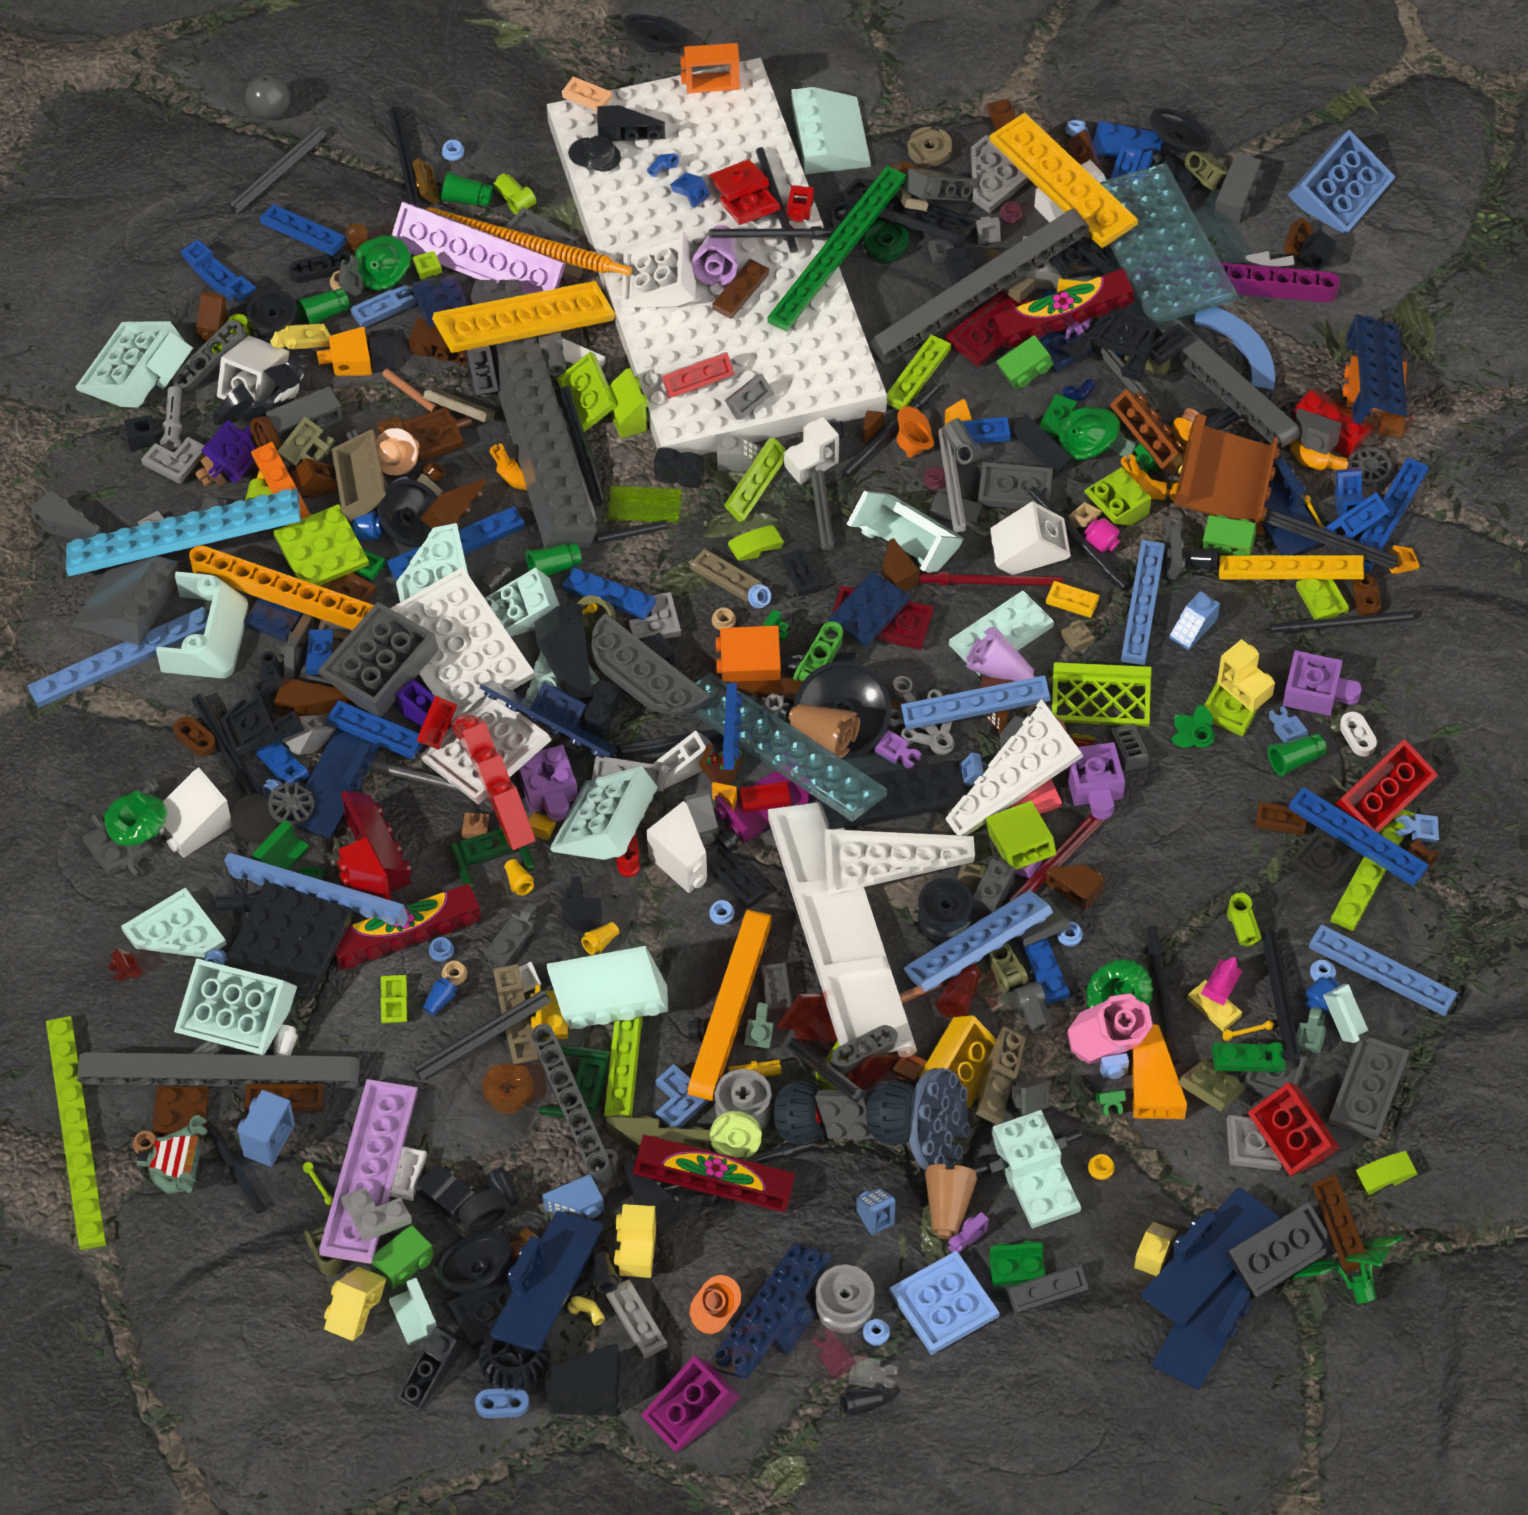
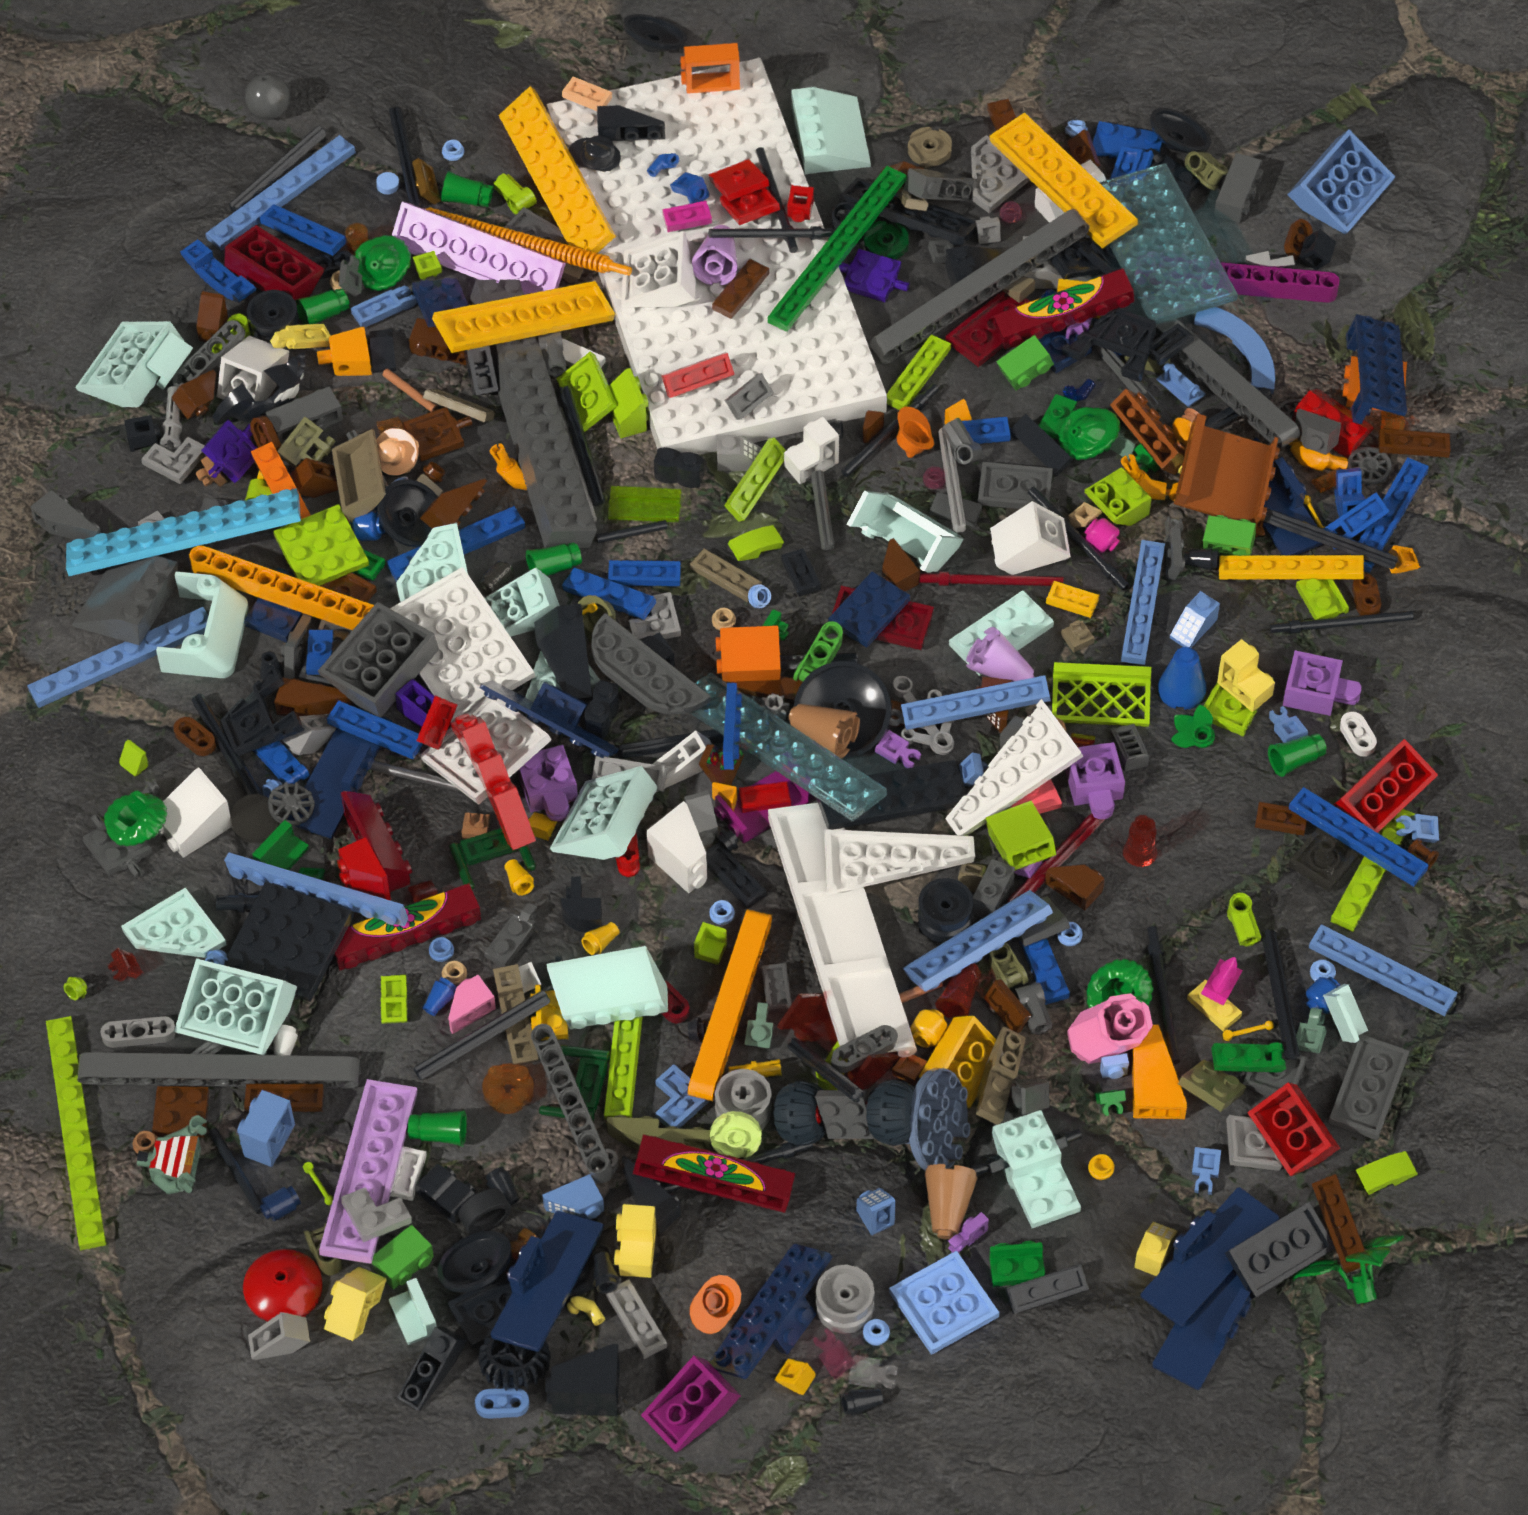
none -> lime plate [64,977,87,1000]
none -> light grey beam [100,1016,176,1048]
none -> lime slope [119,740,148,776]
none -> reddish brown slope [171,370,216,419]
none -> medium blue plate [206,135,355,251]
none -> dark red slope [225,225,324,300]
none -> red dish [243,1249,323,1321]
none -> light grey slope [248,1312,310,1360]
none -> dark blue brick [260,1186,301,1222]
none -> light blue tile [376,172,399,194]
none -> clear red slope [408,880,438,903]
none -> green plant [408,1110,467,1147]
none -> bright pink slope [448,975,496,1034]
none -> yellow plate [498,86,616,253]
none -> blue plate [608,560,681,586]
none -> dark red plate [661,980,690,1023]
none -> dark pink plate [662,201,712,232]
none -> lime panel [694,922,727,965]
none -> yellow slope [774,1358,816,1395]
none -> dark purple plate [839,249,910,302]
none -> yellow head [910,1009,948,1048]
none -> reddish brown plate [984,979,1031,1033]
none -> clear red plant [1123,815,1158,867]
none -> medium blue hinge [1156,363,1205,407]
none -> blue cone [1158,647,1207,710]
none -> medium blue plate [1192,1147,1221,1195]
none -> clear orange slope [1311,467,1341,493]
none -> reddish brown plate [1378,429,1451,458]

